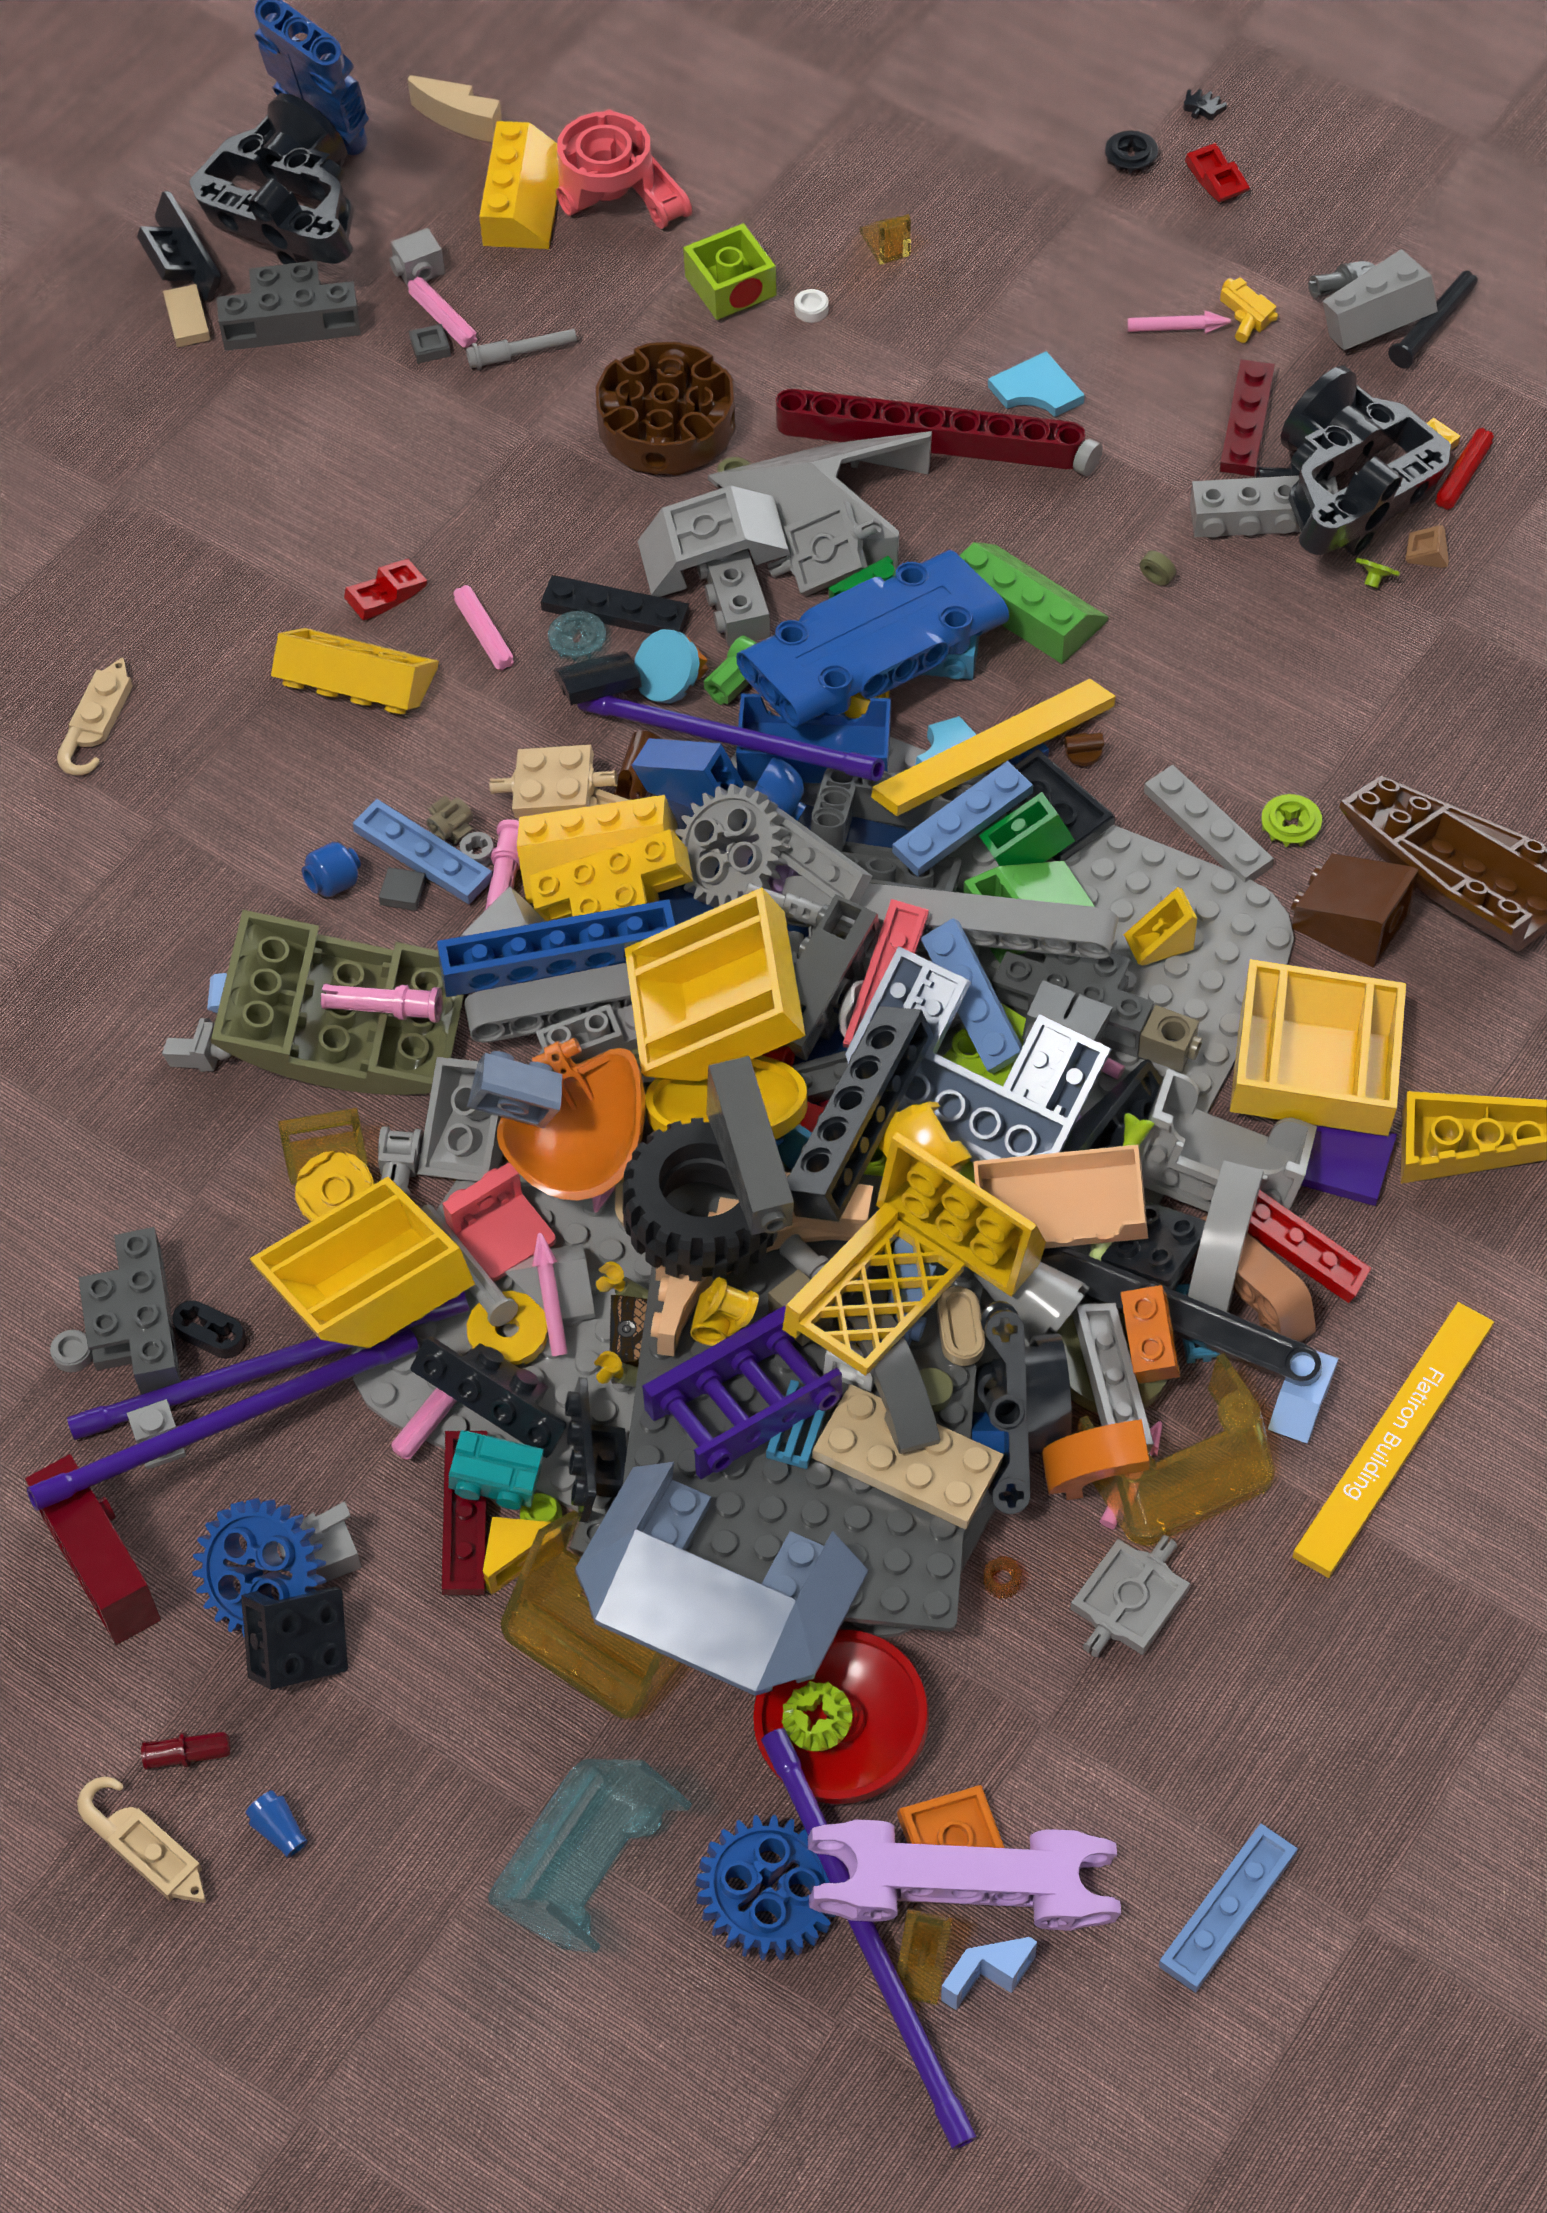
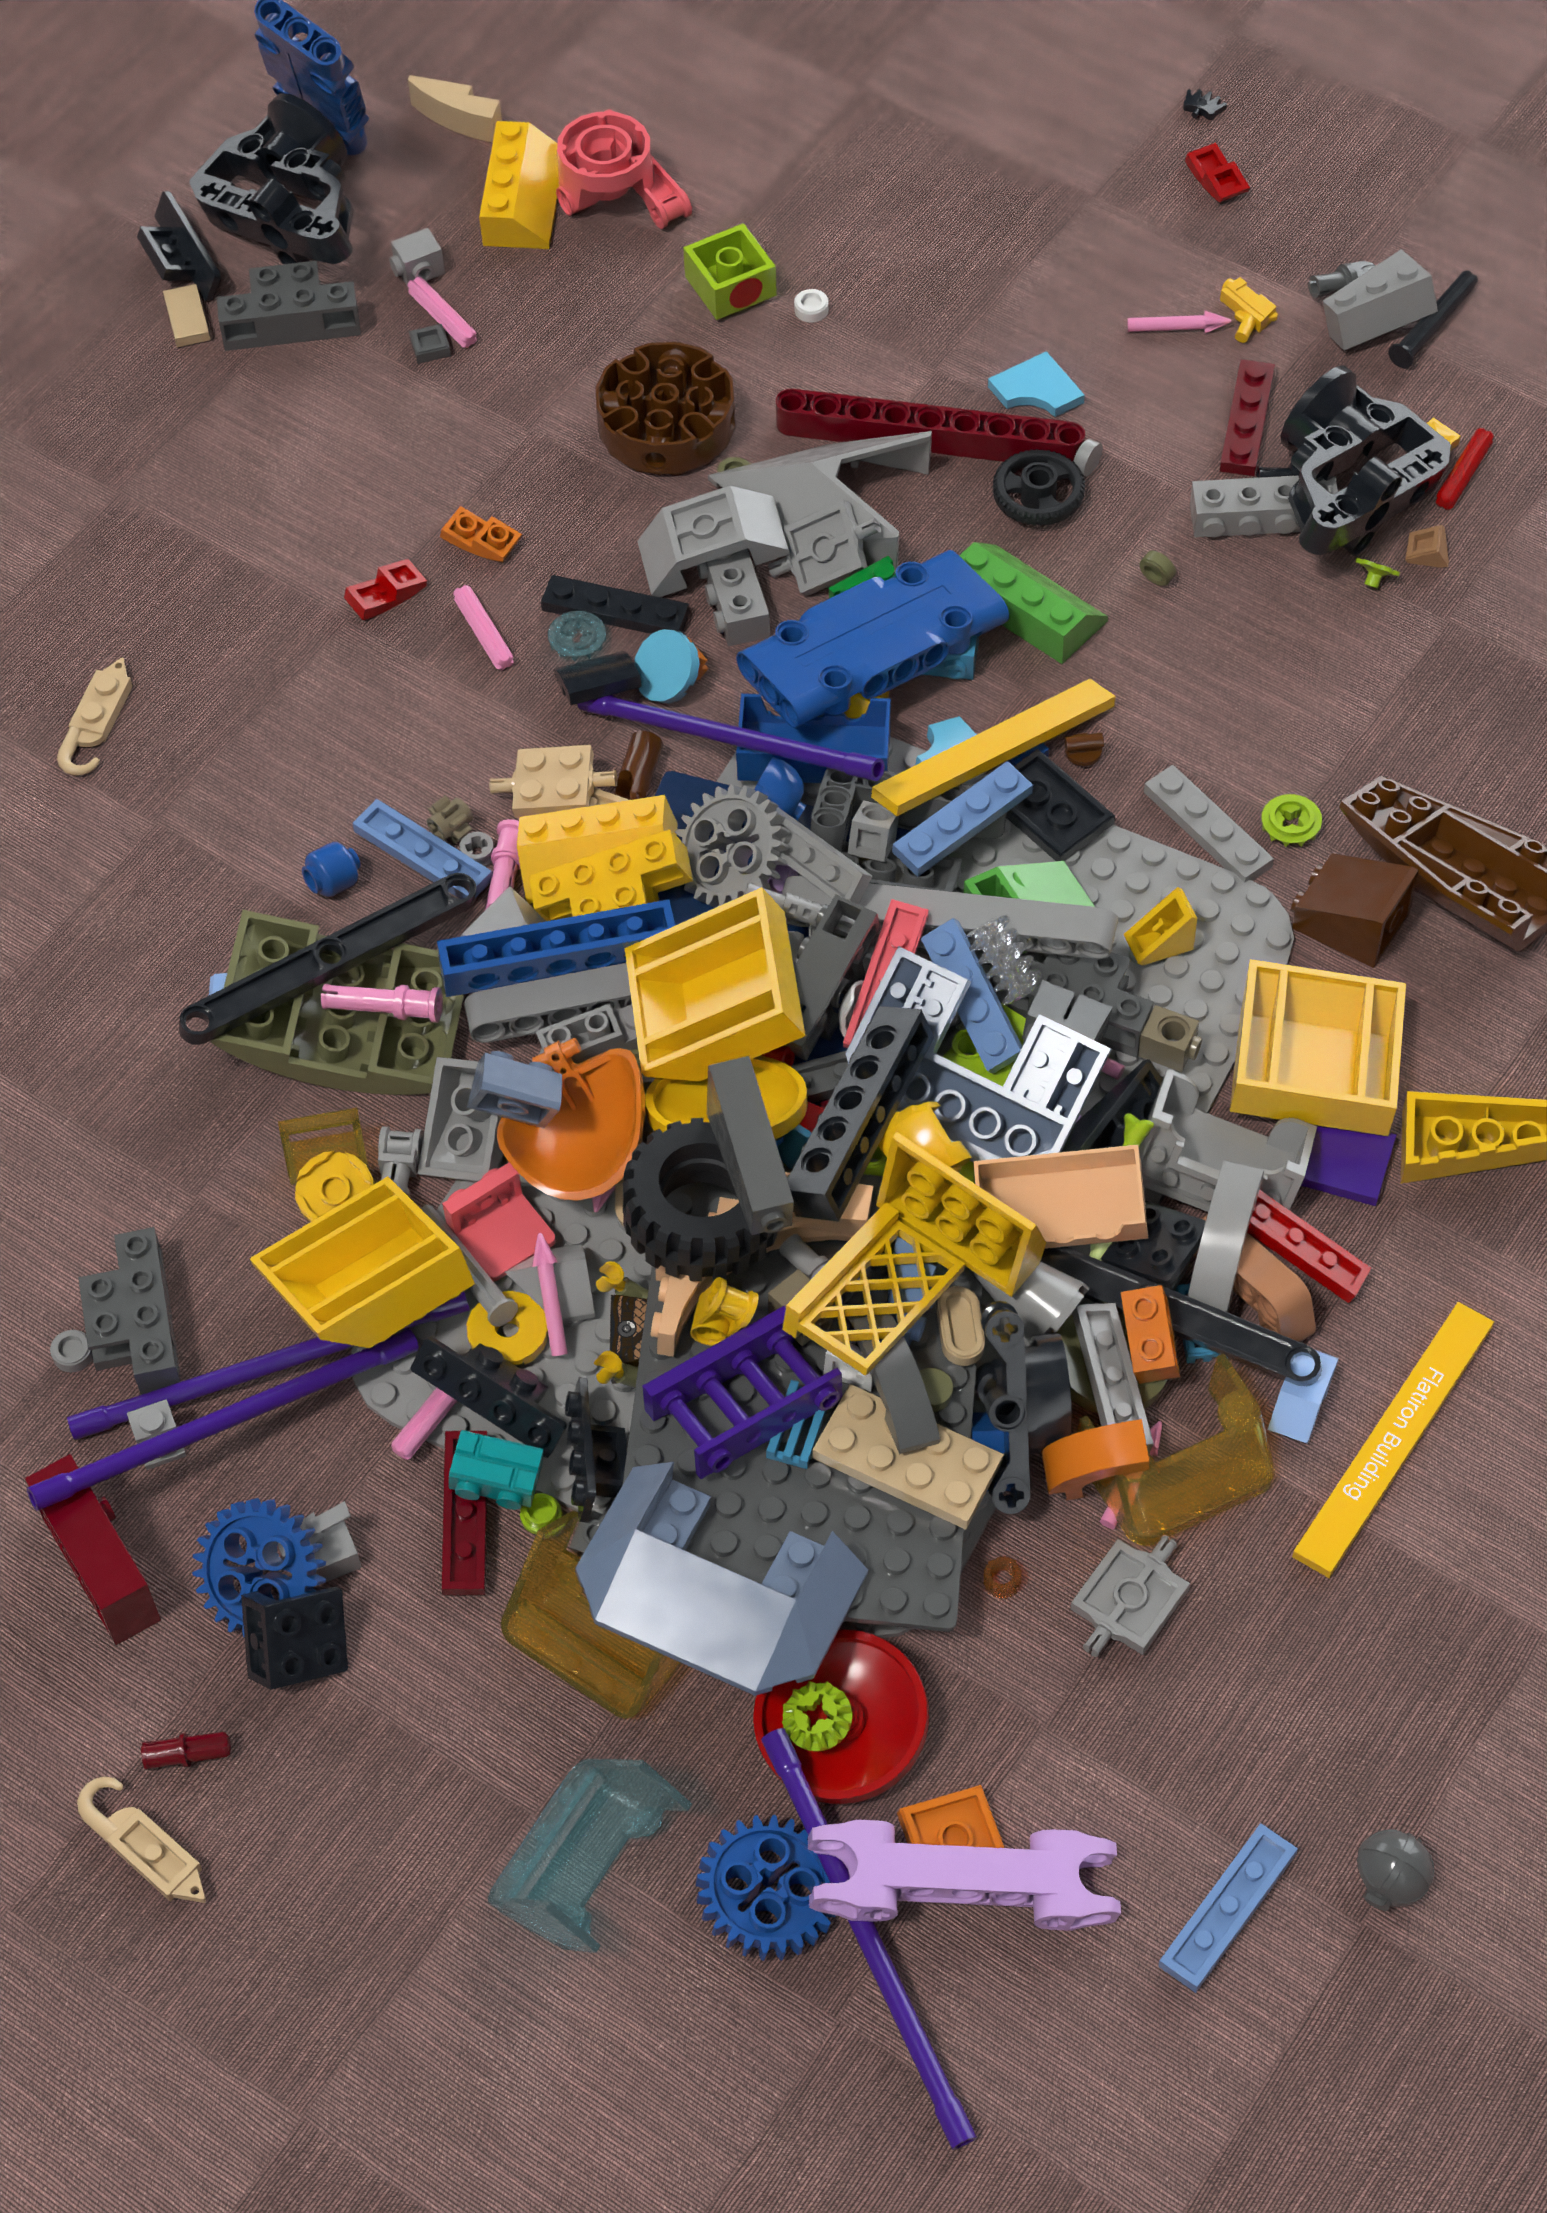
light grey piece [162,1018,231,1072] -> none
black beam [172,1300,246,1359] -> none
blue cone [245,1790,308,1858] -> none
yellow slope [271,628,439,714] -> none
dark grey tile [379,867,426,911] -> none
light grey pin [466,329,577,370] -> none
yellow slope [483,1517,560,1595] -> none
blue slope [631,738,745,808] -> none
bright green piece [704,635,757,705] -> none
clear yellow slope [859,214,911,265] -> none
clear yellow slope [897,1909,953,2005] -> none
light blue slope [941,1937,1037,2010] -> none
green brick [979,792,1075,866] -> none
black gear [1104,130,1158,174] -> none
none -> black beam [179,873,476,1045]
none -> orange slope [440,506,522,562]
none -> light grey brick [848,800,899,862]
none -> clear piece [965,915,1043,1005]
none -> black wheel [993,449,1085,526]
none -> dark grey cap [1357,1829,1434,1911]

